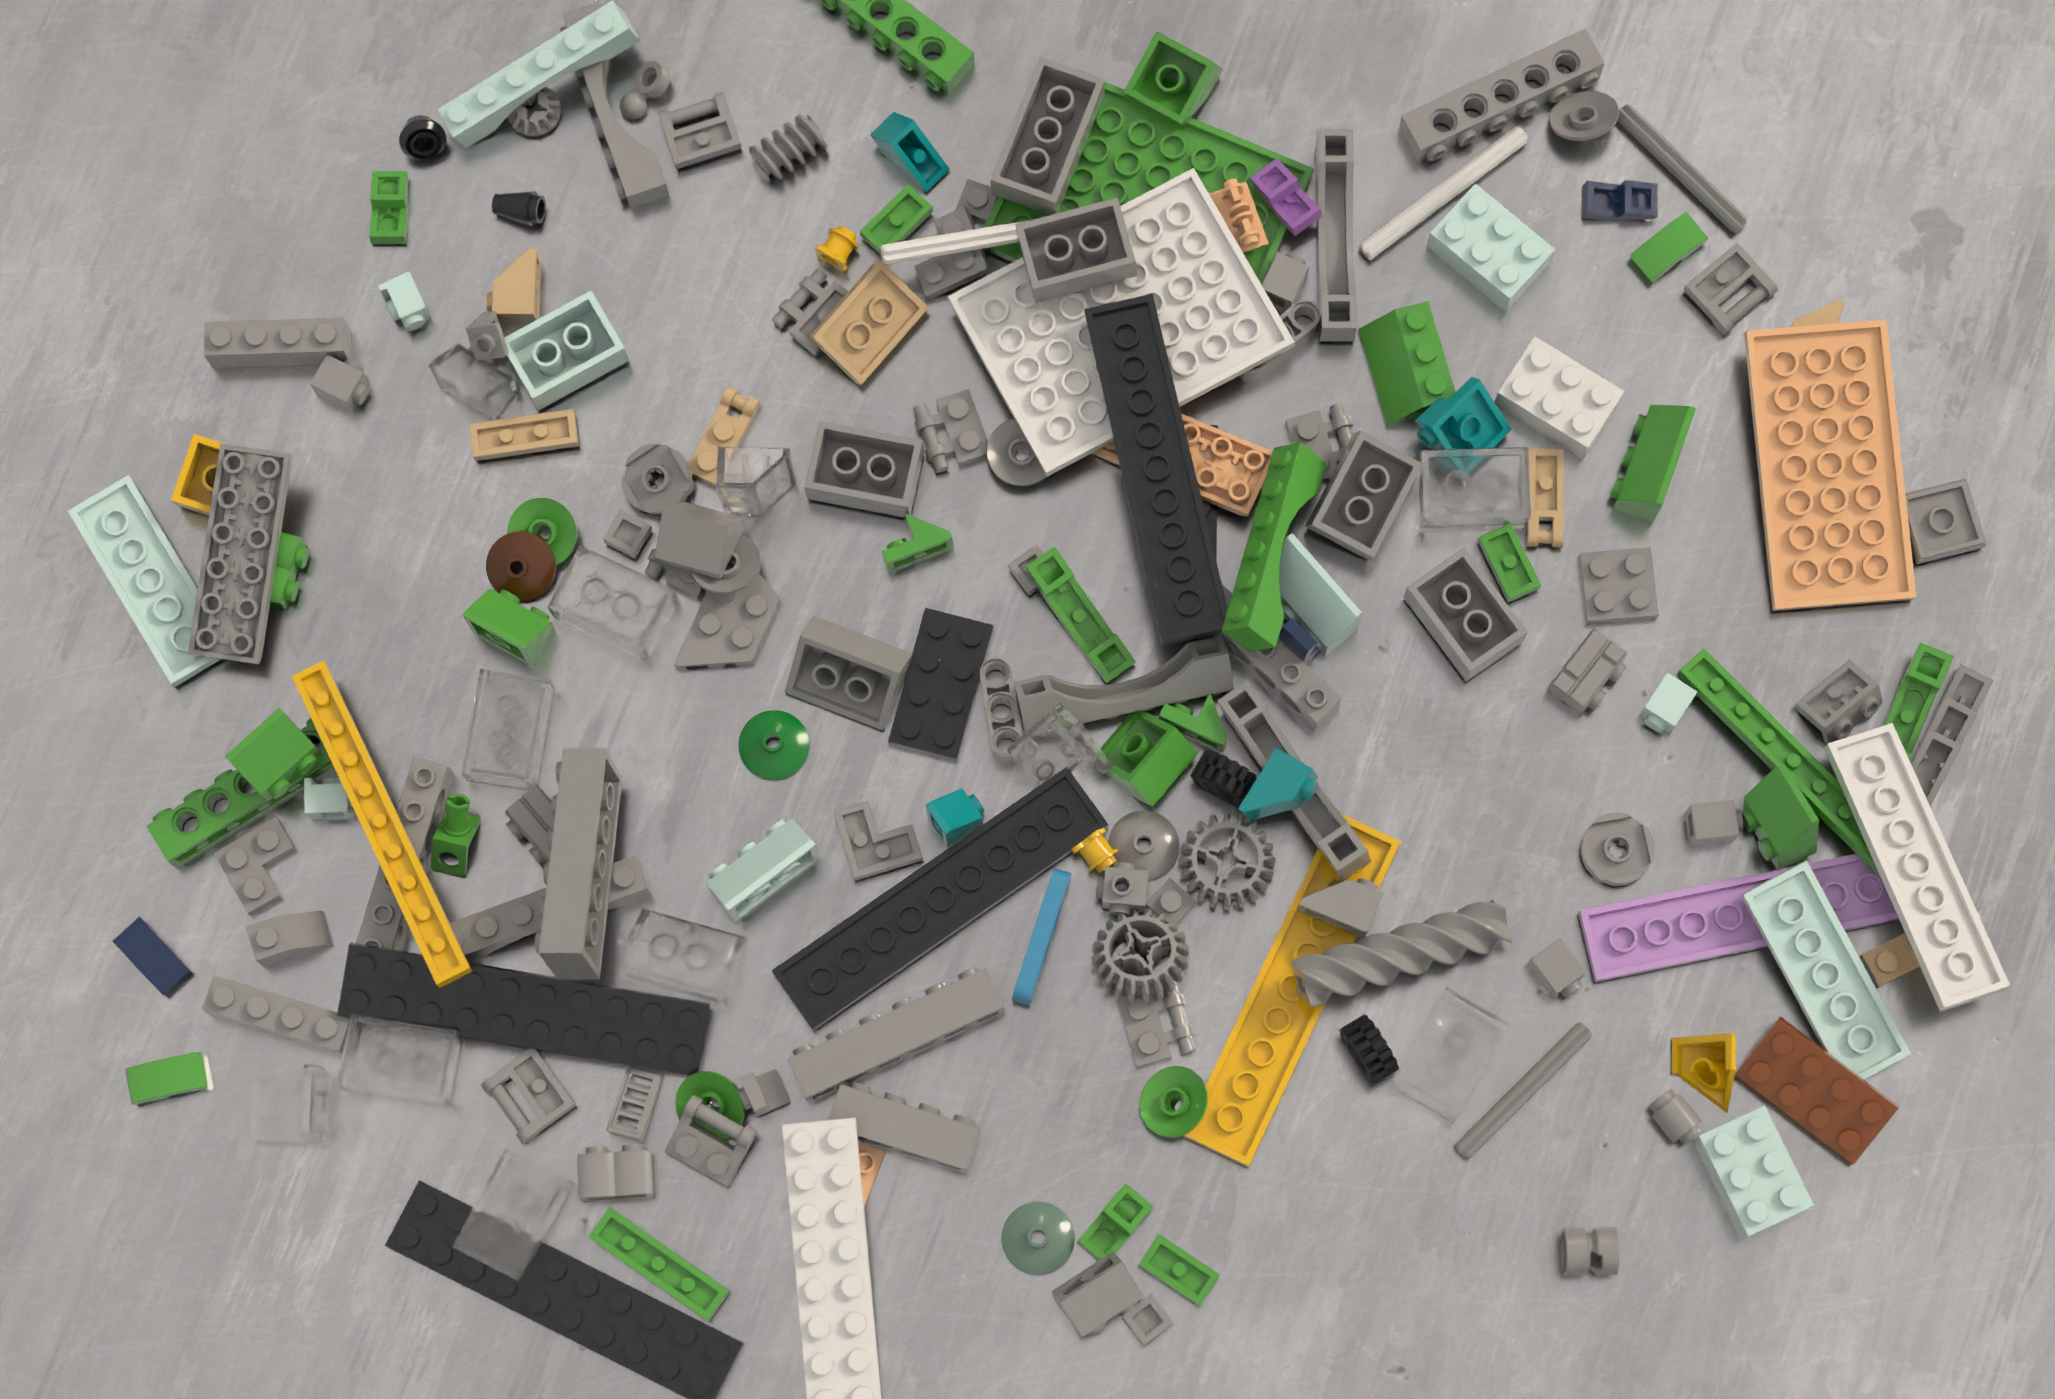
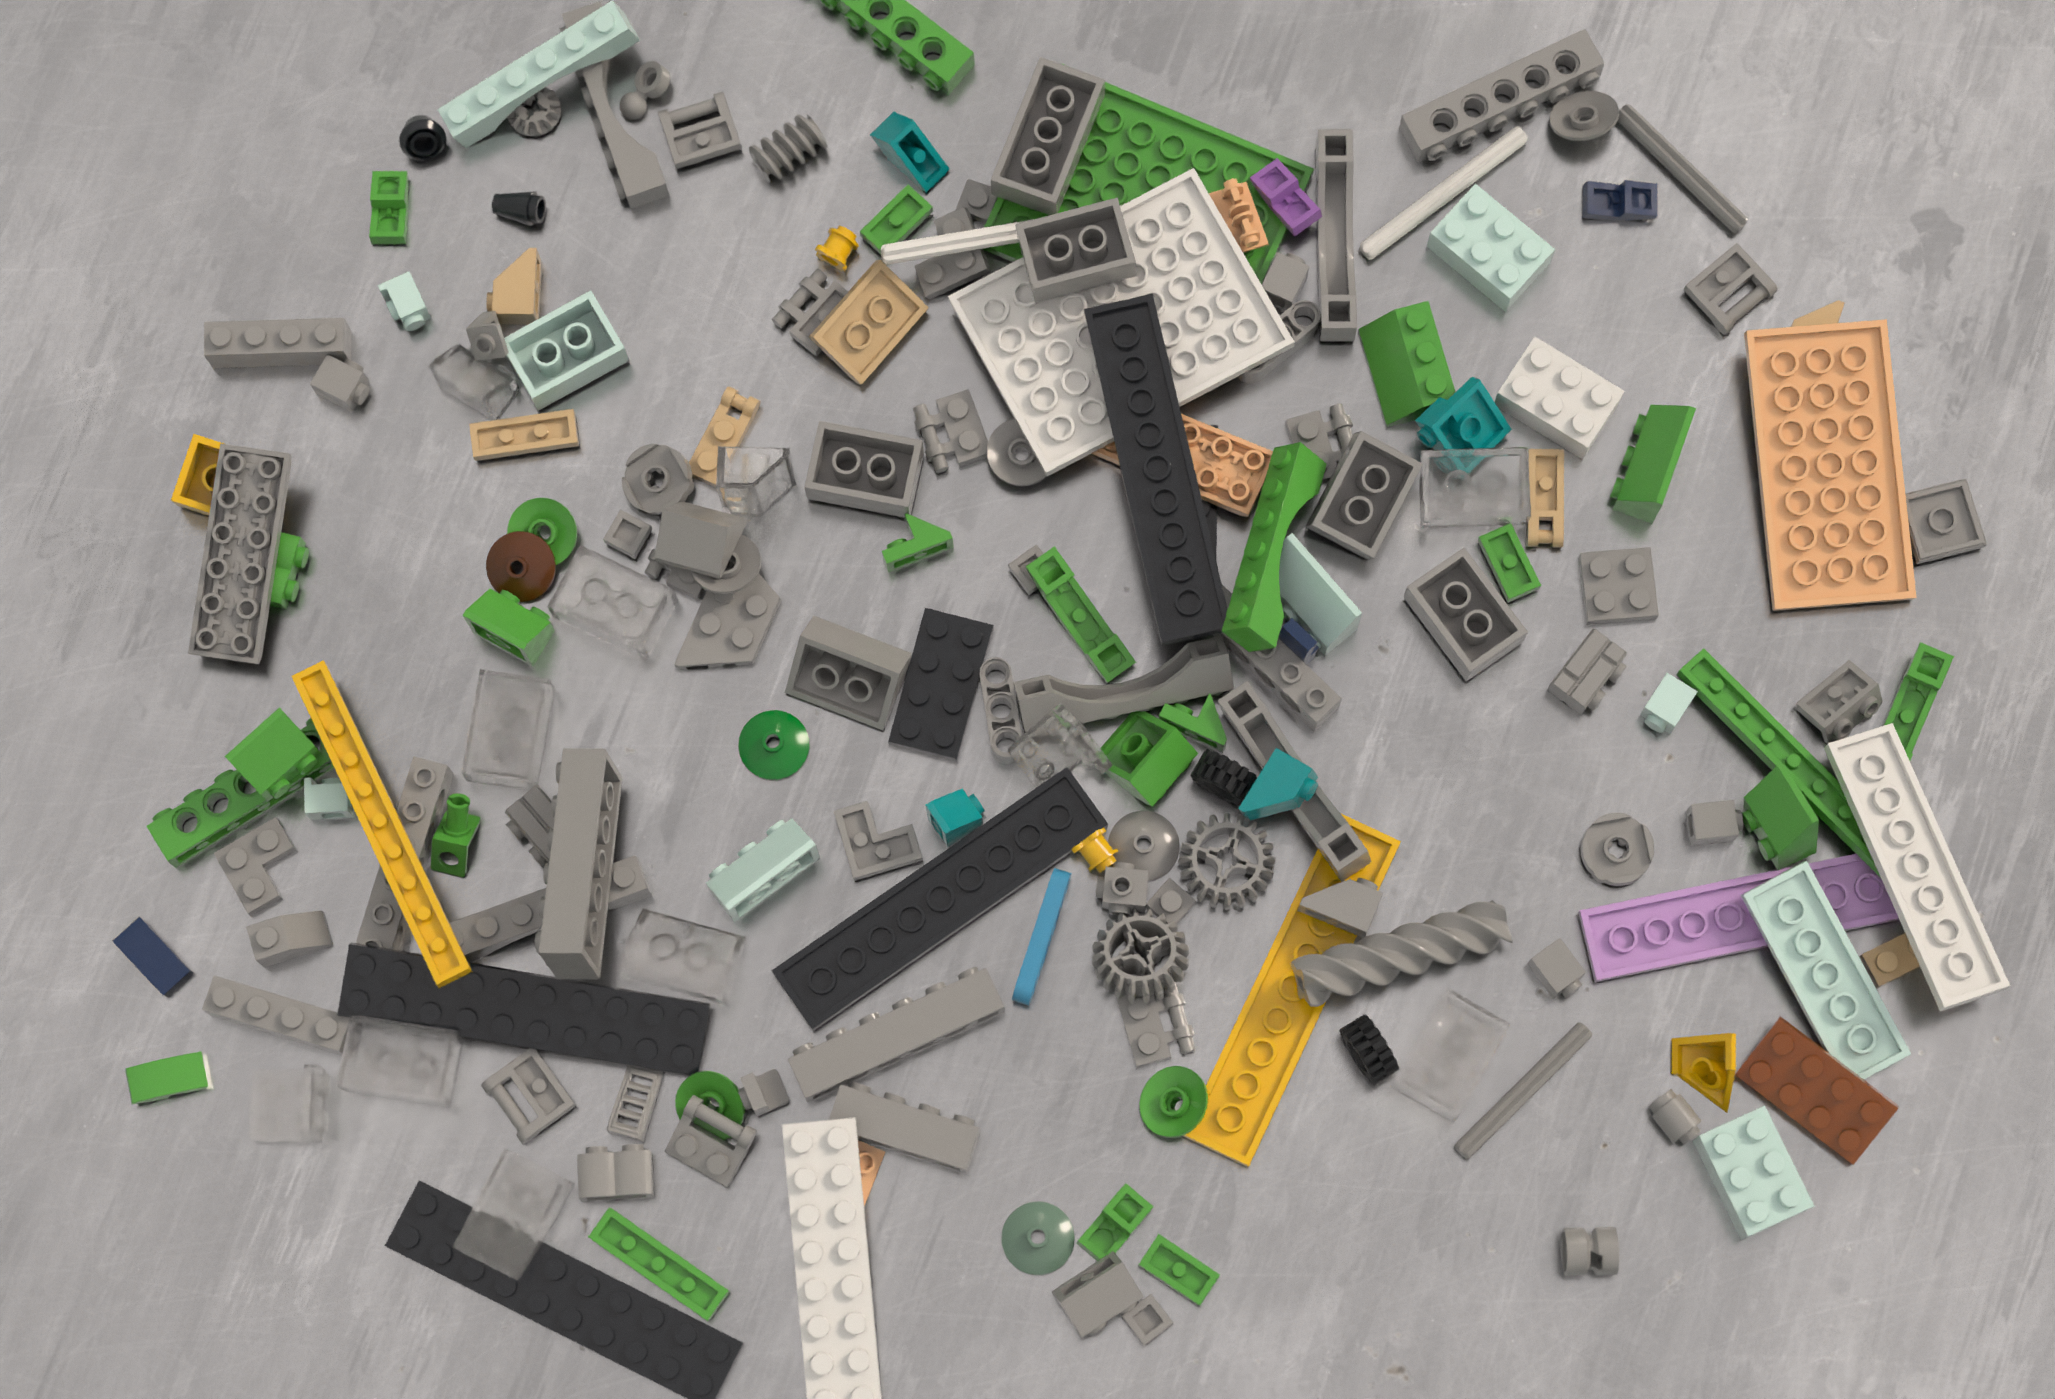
light aqua plate [68,475,221,687] -> none
bright green slope [1123,31,1223,125] -> none
bright green slope [1629,212,1709,283] -> none
light grey slope [1910,663,1994,806] -> none

